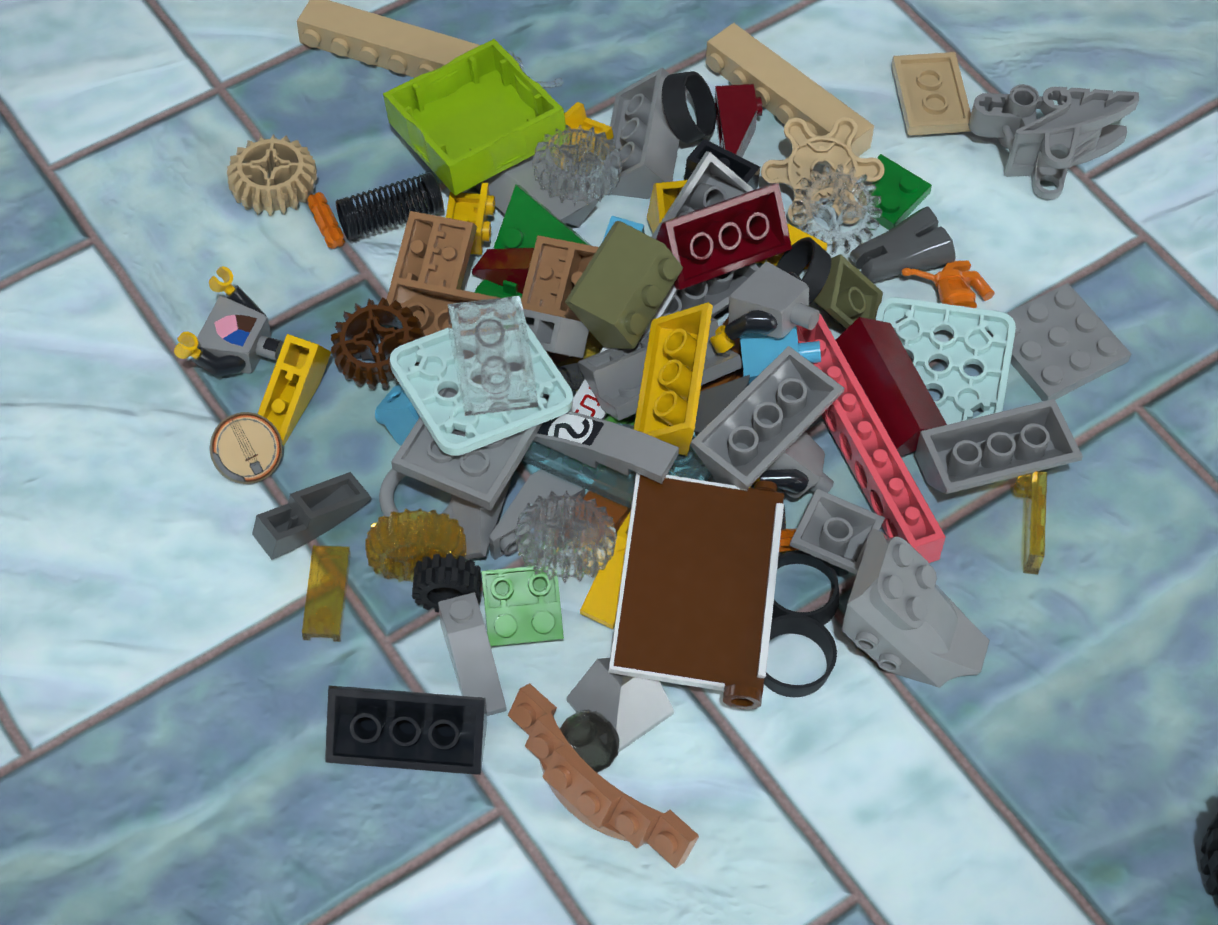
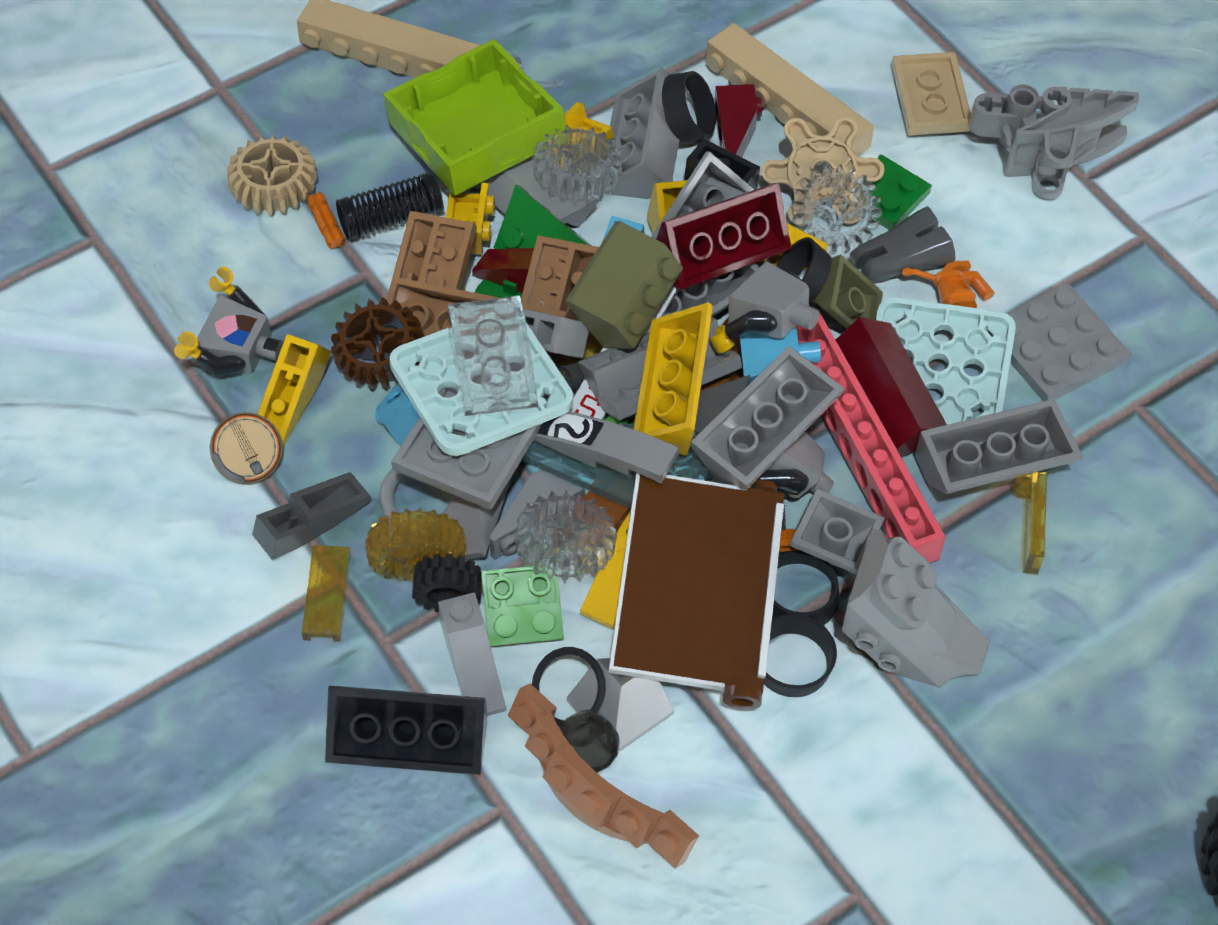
none -> black tyre [531,647,606,729]

